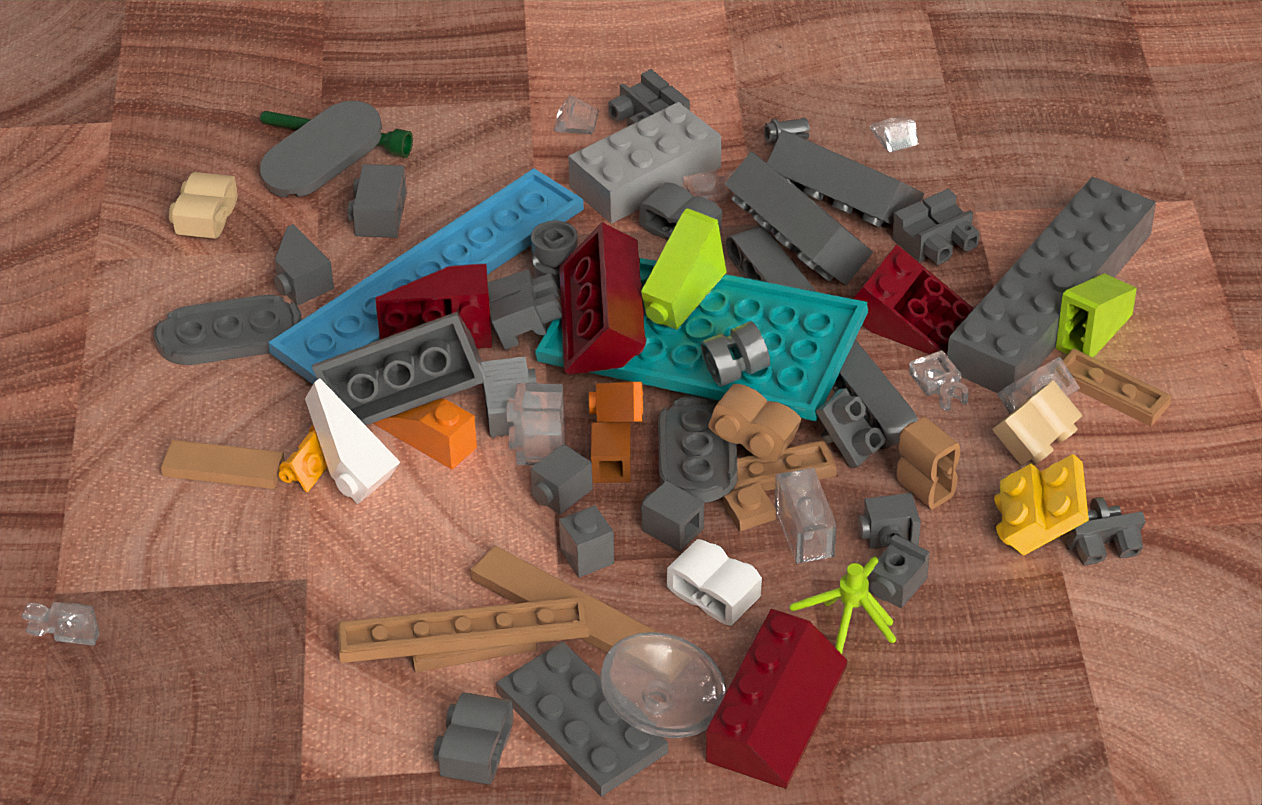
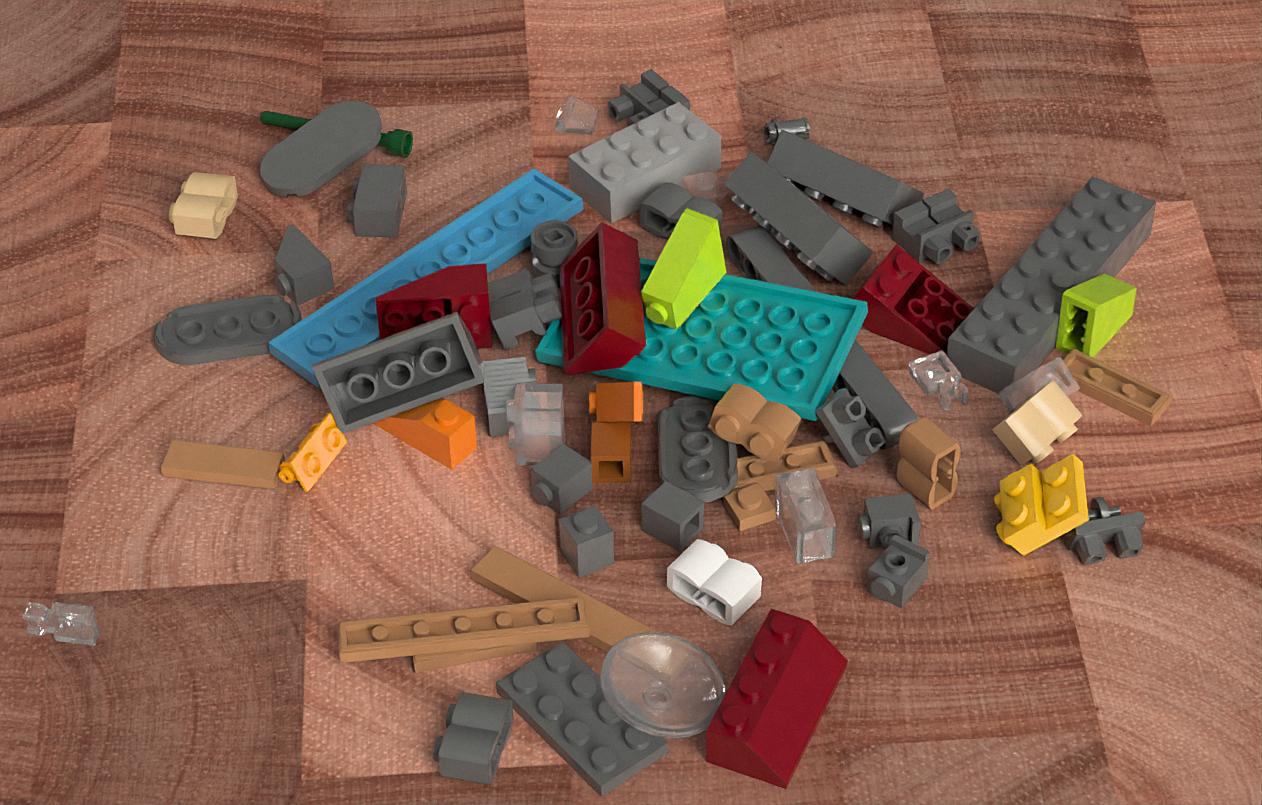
white slope [305,378,400,504] -> none
dark grey wheel [700,321,770,387] -> none
lime plant [789,557,896,654] -> none
clear slope [870,116,919,152] -> none

